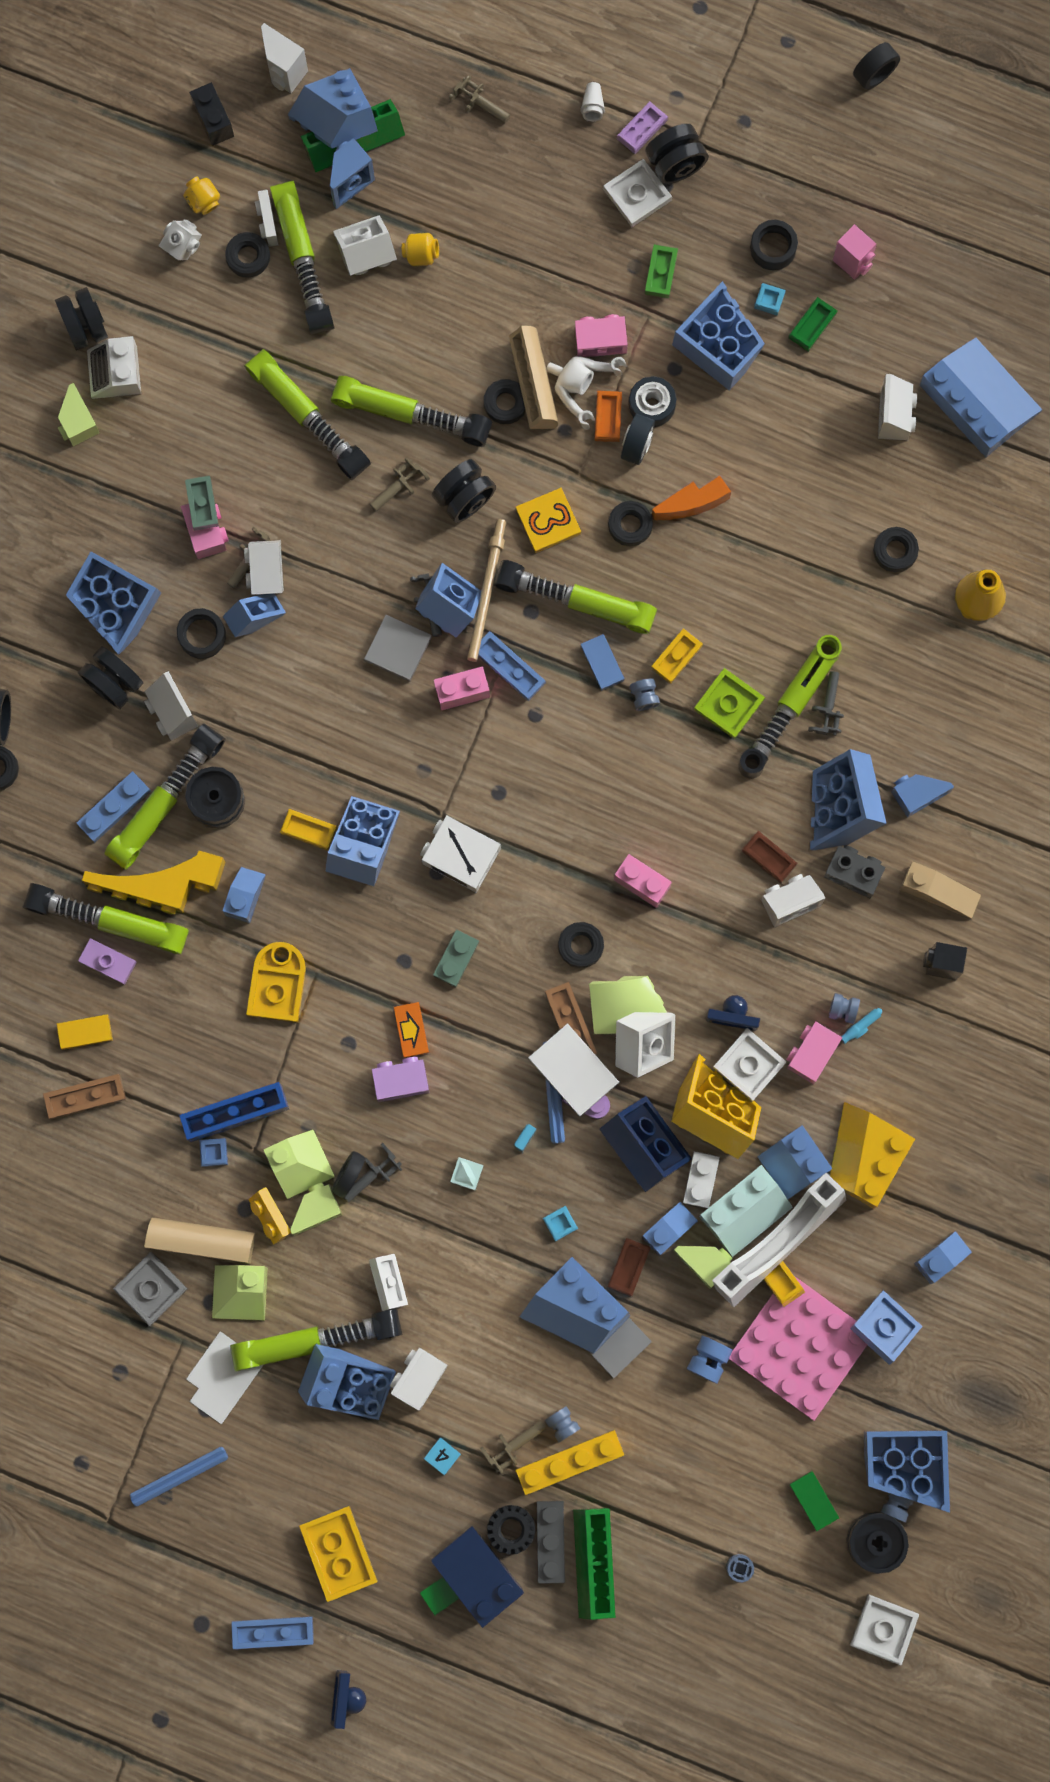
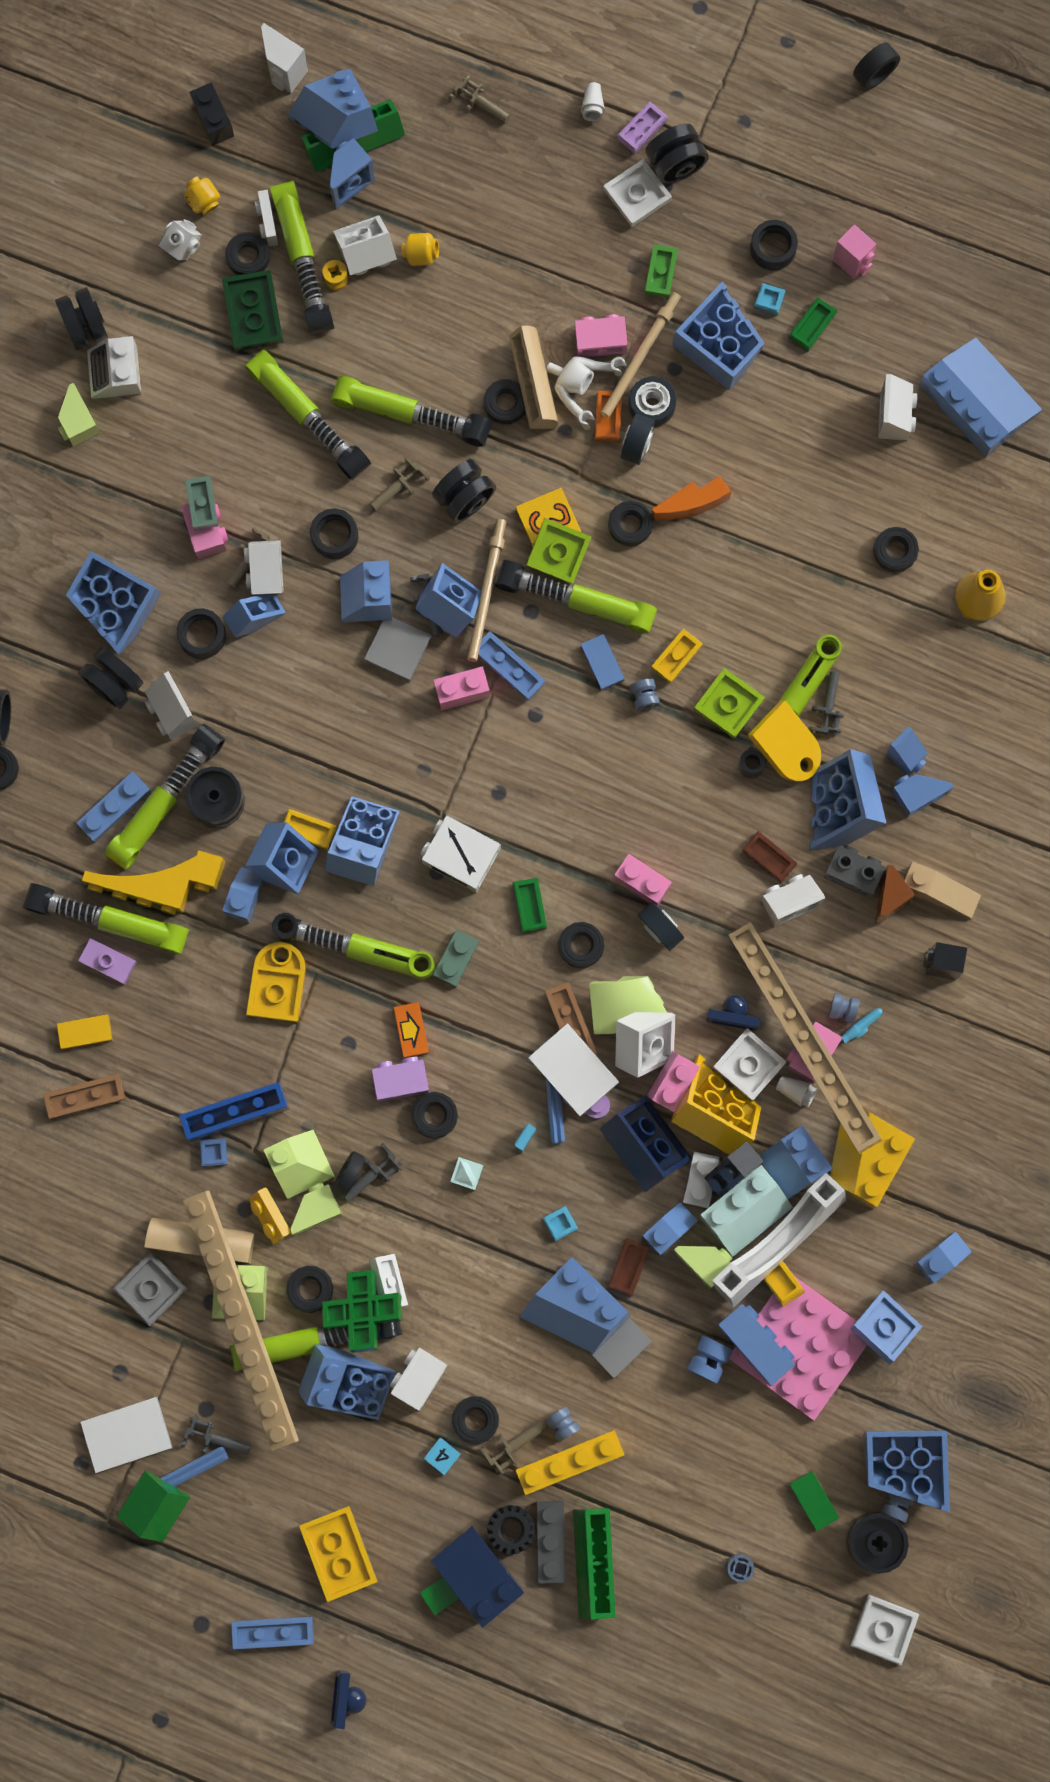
white sticker [187,1332,263,1424] -> none
none -> white tile [81,1397,173,1473]
none -> green slope [117,1470,190,1542]
none -> dark grey piece [181,1415,251,1455]
none -> tan plate [182,1191,299,1451]
none -> dark green plate [222,270,284,351]
none -> medium blue slope [245,822,319,894]
none -> piece [272,913,435,980]
none -> black tyre [286,1265,333,1313]
none -> black tyre [310,508,359,559]
none -> yellow wheel [322,260,348,291]
none -> green plate [322,1270,402,1353]
none -> medium blue slope [340,560,392,622]
none -> black tyre [411,1092,458,1139]
none -> black tyre [452,1396,499,1444]
none -> green tile [513,878,547,933]
none -> lime plate [526,518,591,584]
none -> tan bar [601,292,681,418]
none -> black wheel [637,902,684,951]
none -> bright pink brick [647,1051,700,1112]
none -> black brick [704,1142,764,1198]
none -> medium blue brick [717,1304,795,1386]
none -> tan plate [729,922,882,1154]
none -> yellow tile [748,700,821,781]
none -> white cone [776,1076,817,1107]
none -> dark orange slope [875,865,915,924]
none -> medium blue slope [885,727,928,775]

